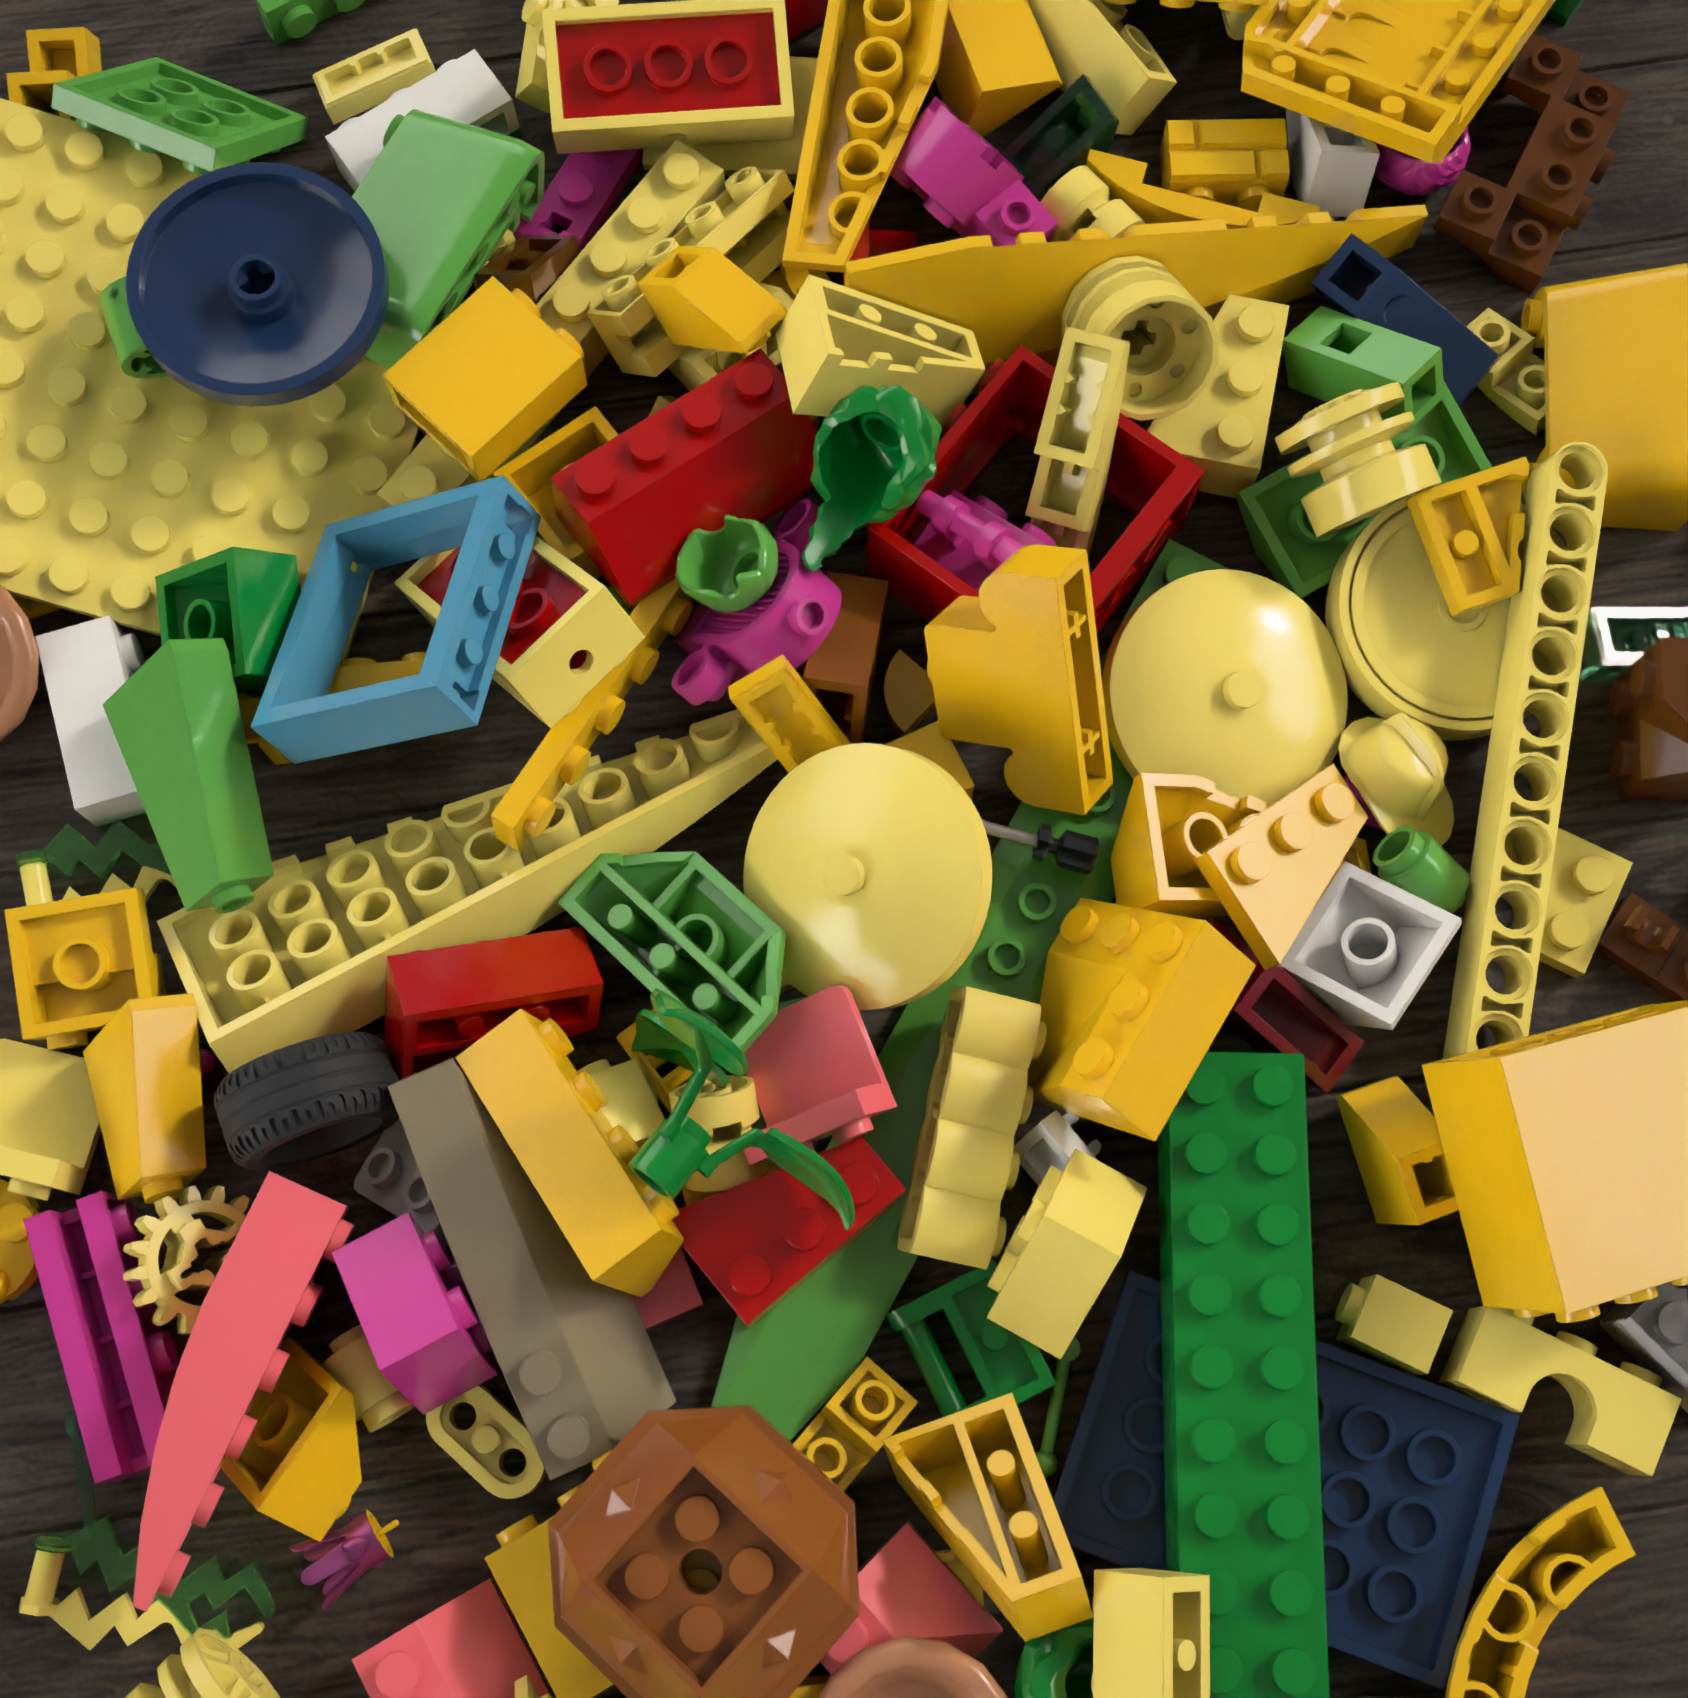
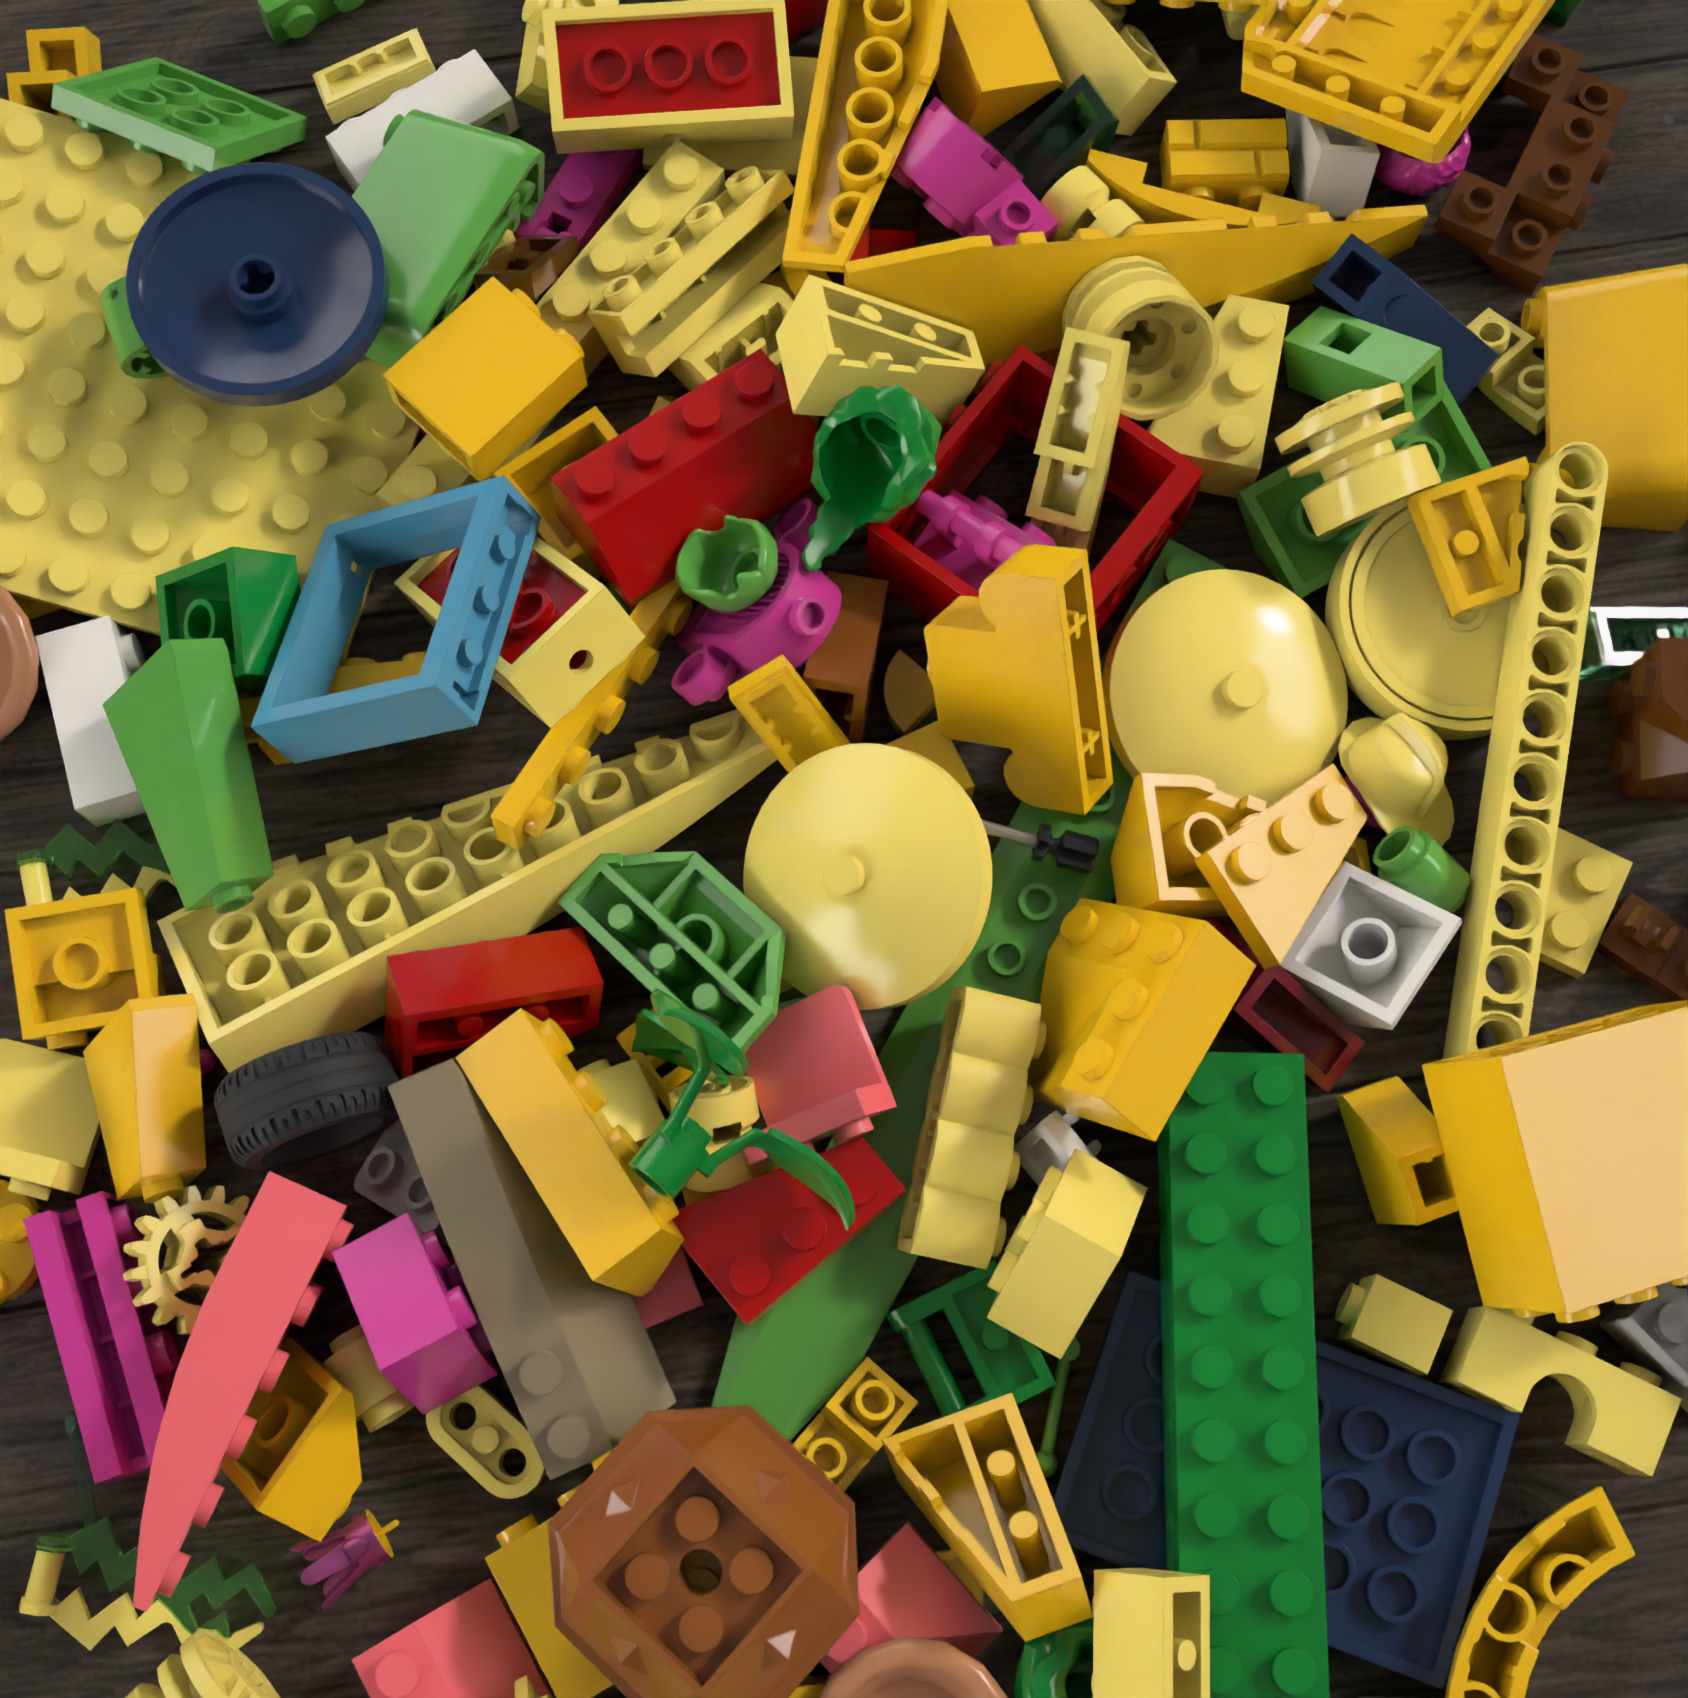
yellow slope [637,245,787,354] -> none

